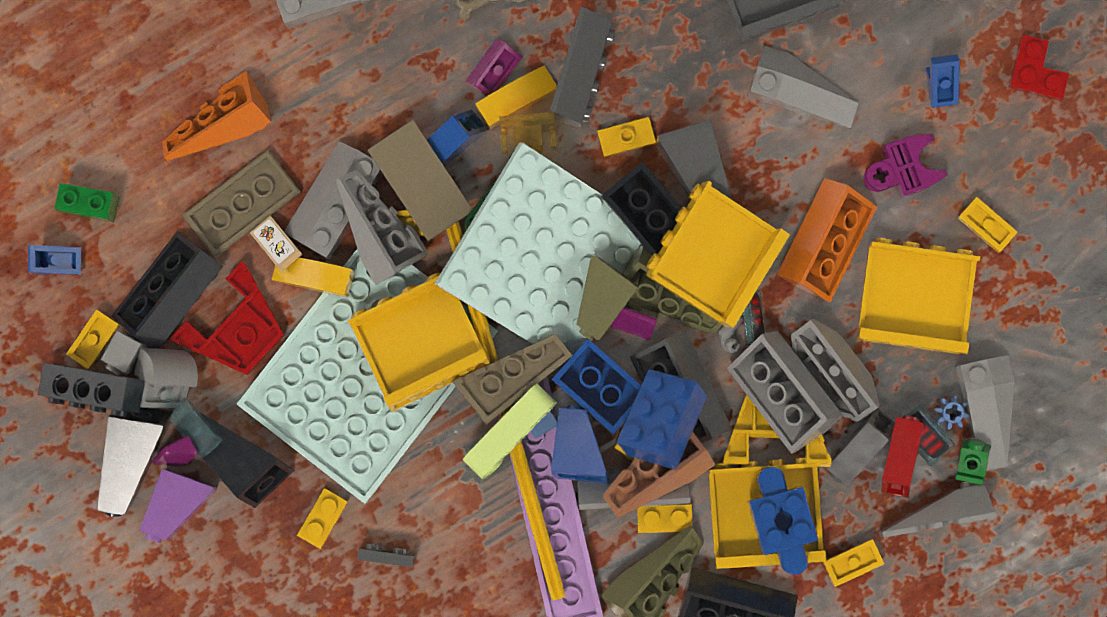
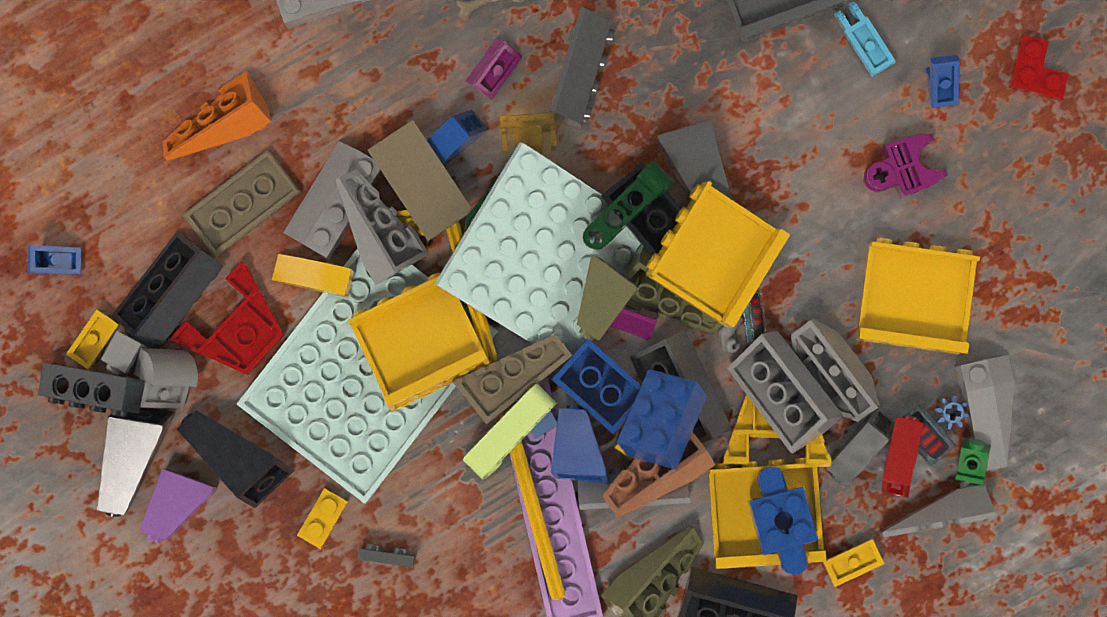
green brick [54,183,119,223] -> none
magenta slope [152,436,198,466] -> none
clear light blue slope [169,397,223,458] -> none
tile [249,216,302,272] -> none
yellow slope [475,66,557,129] -> none
yellow plate [597,117,656,158] -> none
yellow plate [637,504,692,533] -> none
light grey wedge [748,46,858,129] -> none
orange slope [777,178,877,303] -> none
yellow plate [958,197,1017,253] -> none
none -> dark green piece [583,161,675,250]
none -> medium azure hinge [834,1,896,77]

